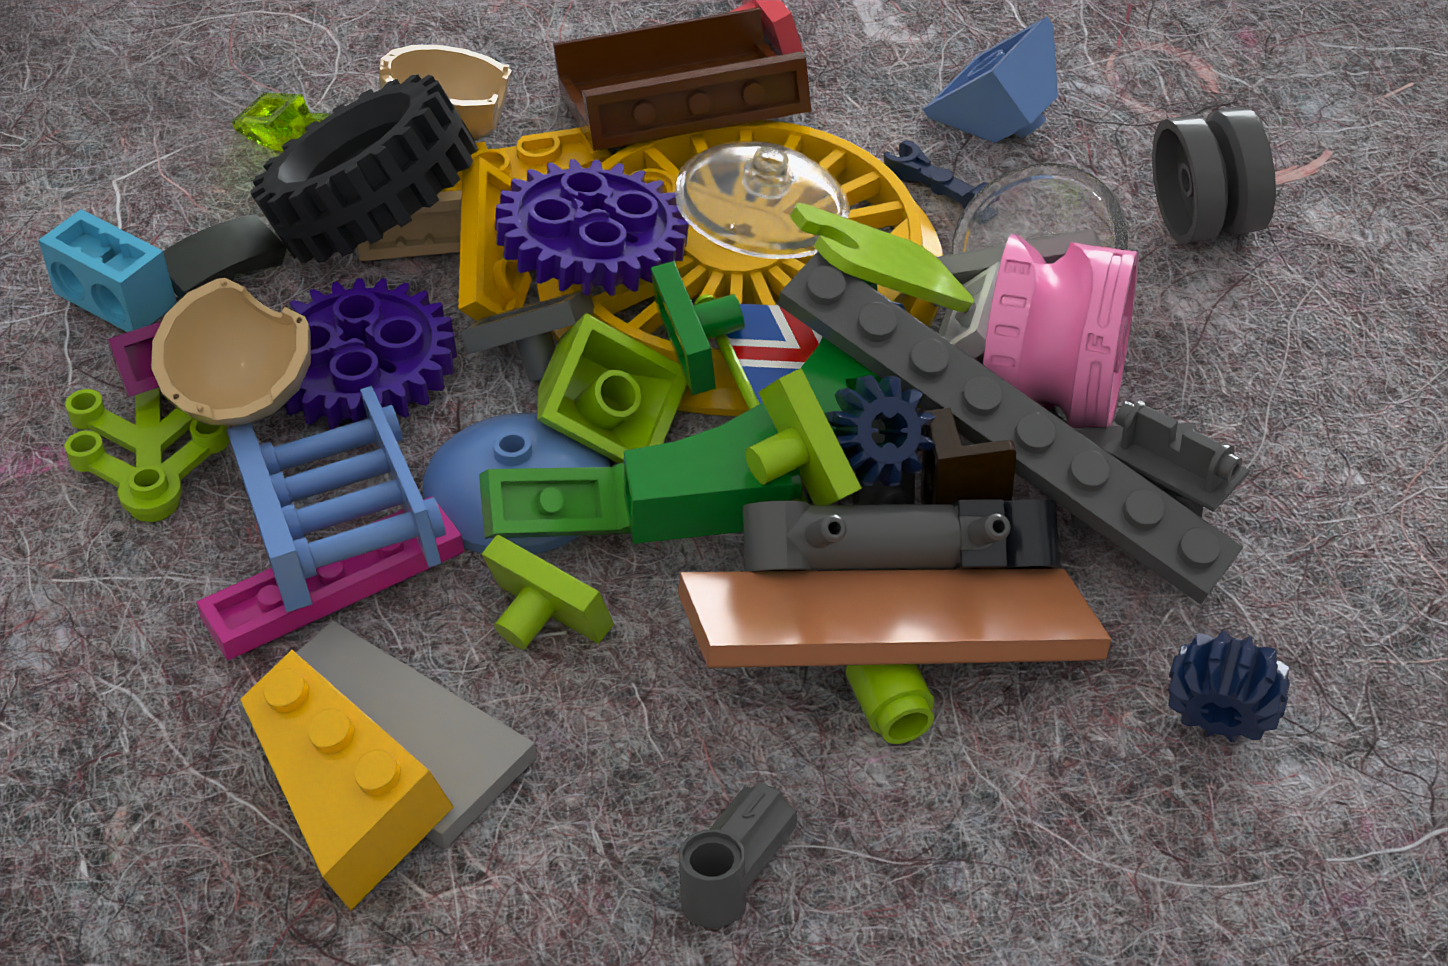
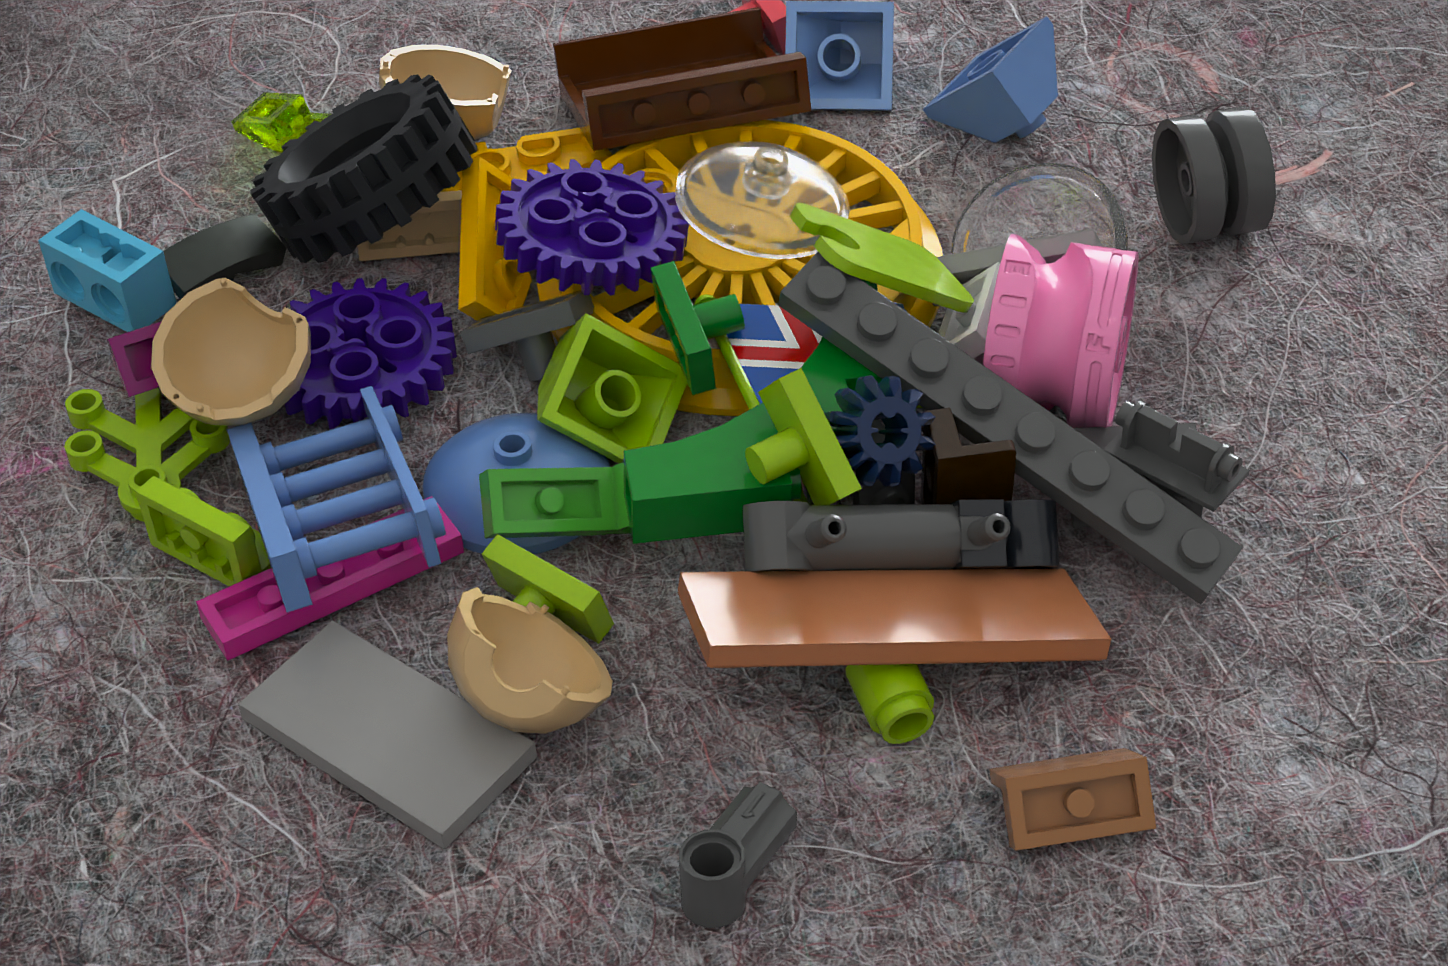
yellow wedge [240,650,454,911] -> none
dark blue piece [884,140,999,226] -> none
dark blue gear [1168,630,1290,743] -> none
none -> lime bracket [135,476,271,586]
none -> tan cylinder [447,587,613,734]
none -> light blue slope [785,1,894,111]
none -> medium nougat panel [989,748,1156,851]

